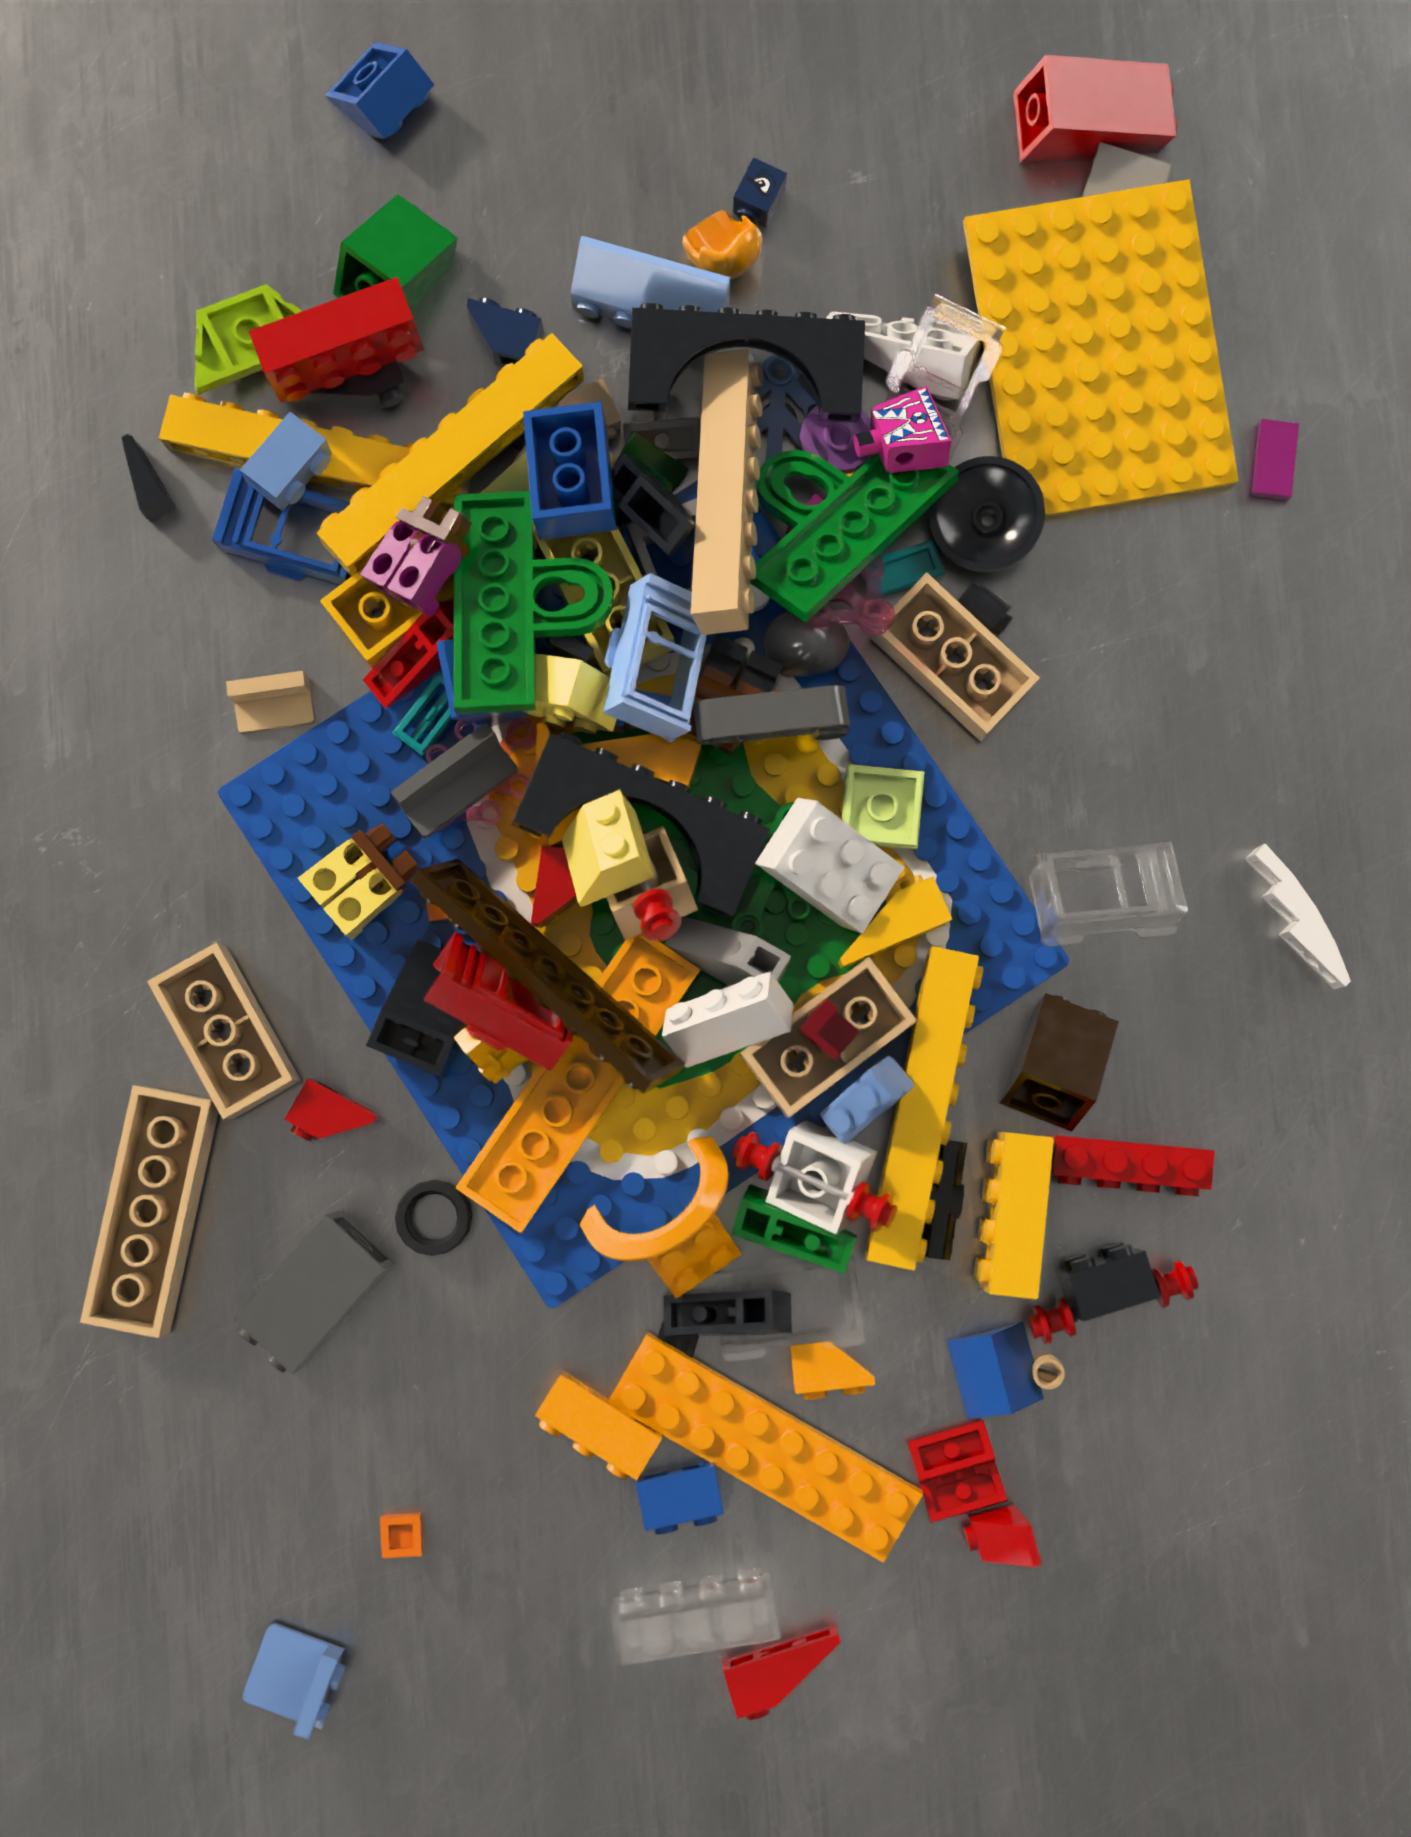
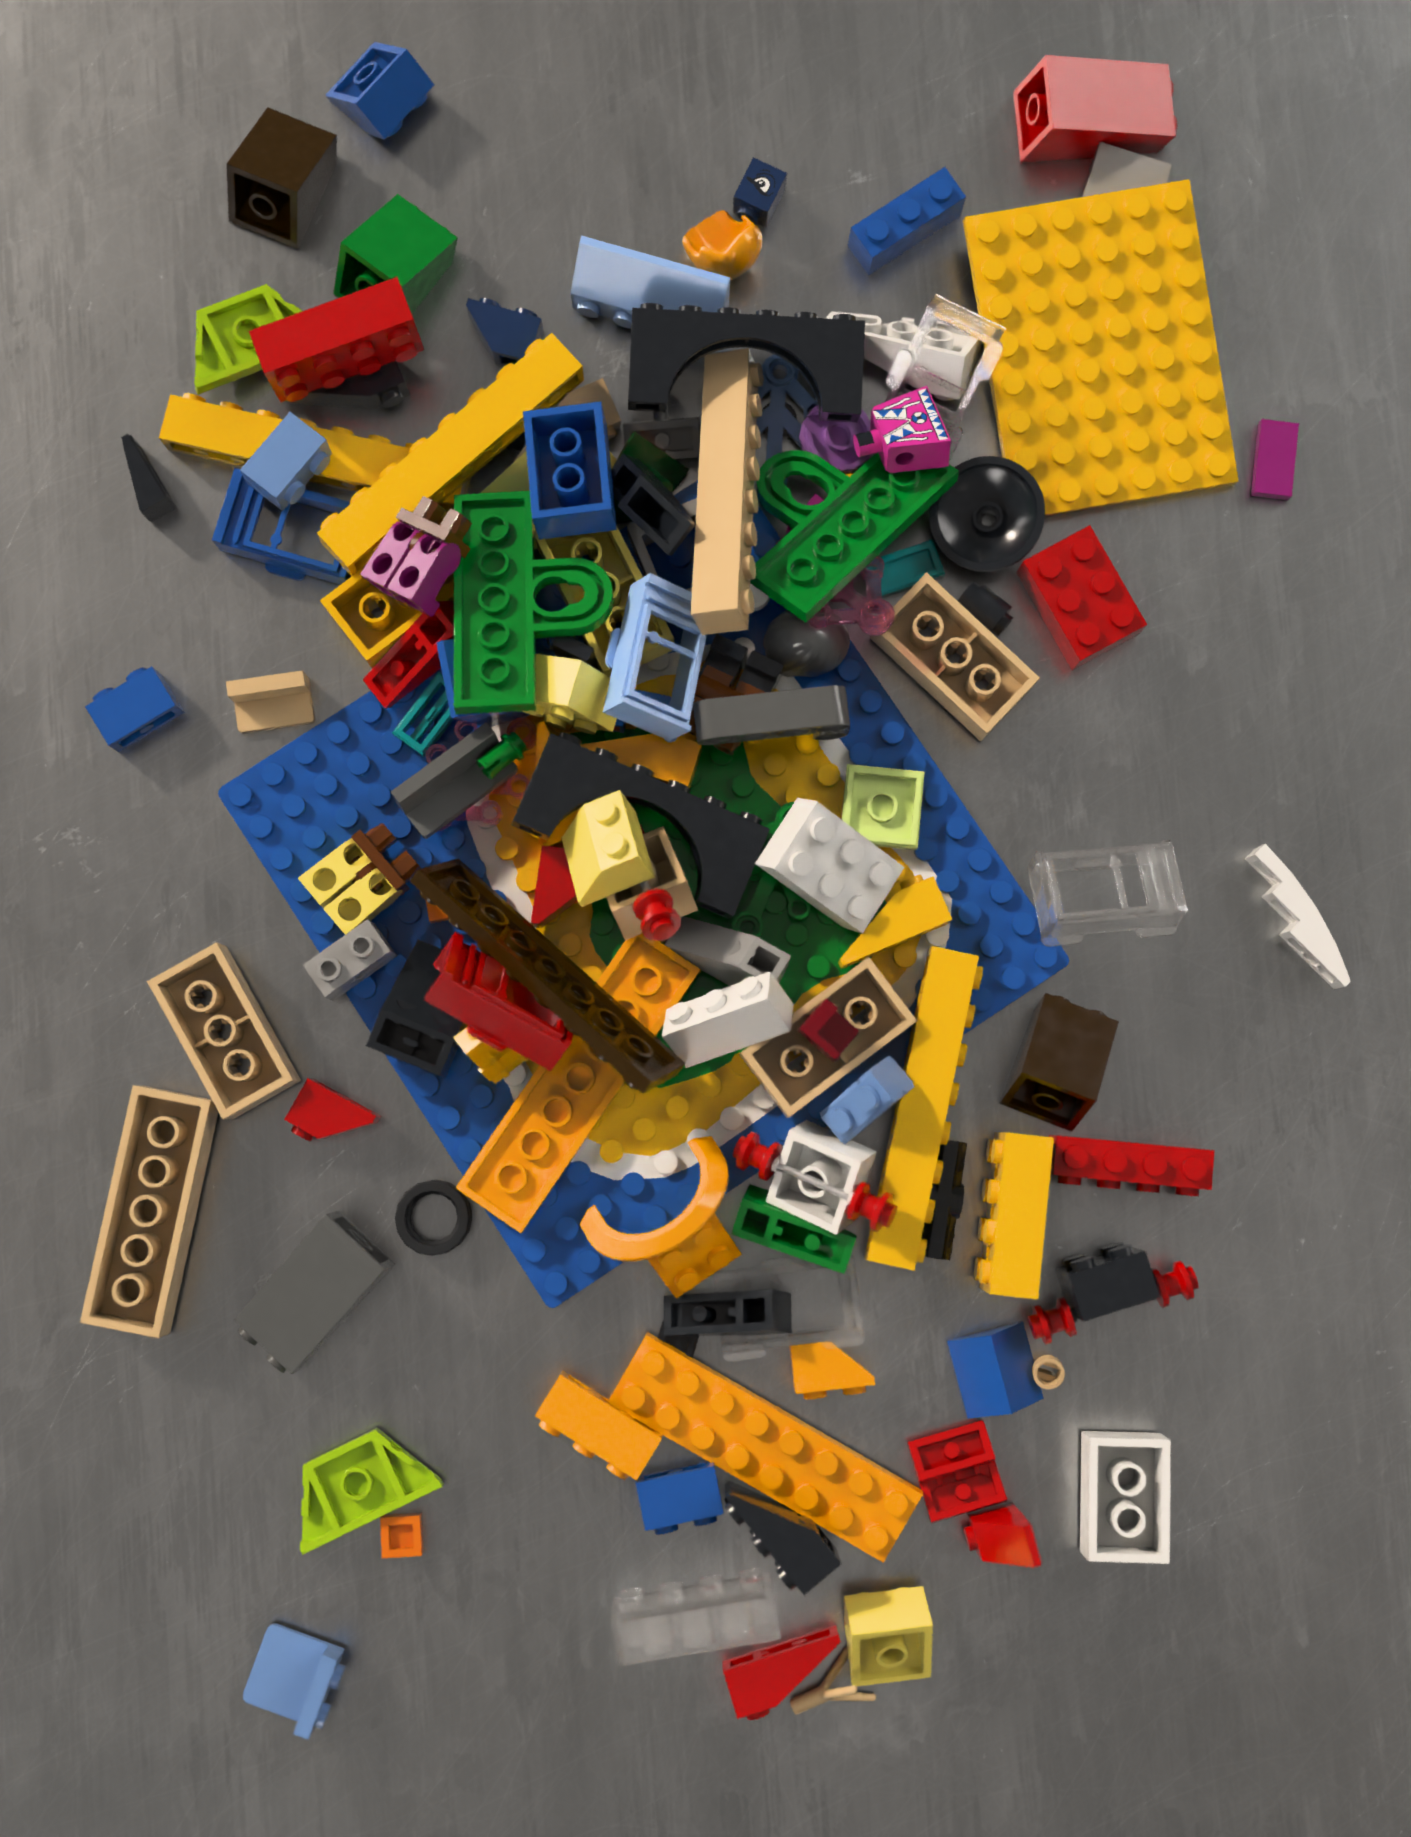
none -> blue brick [85,666,185,752]
none -> dark brown slope [226,107,337,249]
none -> lime wing [300,1428,444,1555]
none -> light grey brick [303,919,397,1001]
none -> green pin [475,732,527,780]
none -> black slope [724,1481,842,1596]
none -> tan plant [790,1646,876,1715]
none -> light yellow slope [844,1586,933,1687]
none -> blue brick [848,167,966,276]
none -> red brick [1016,525,1147,670]
none -> white brick [1080,1431,1171,1564]

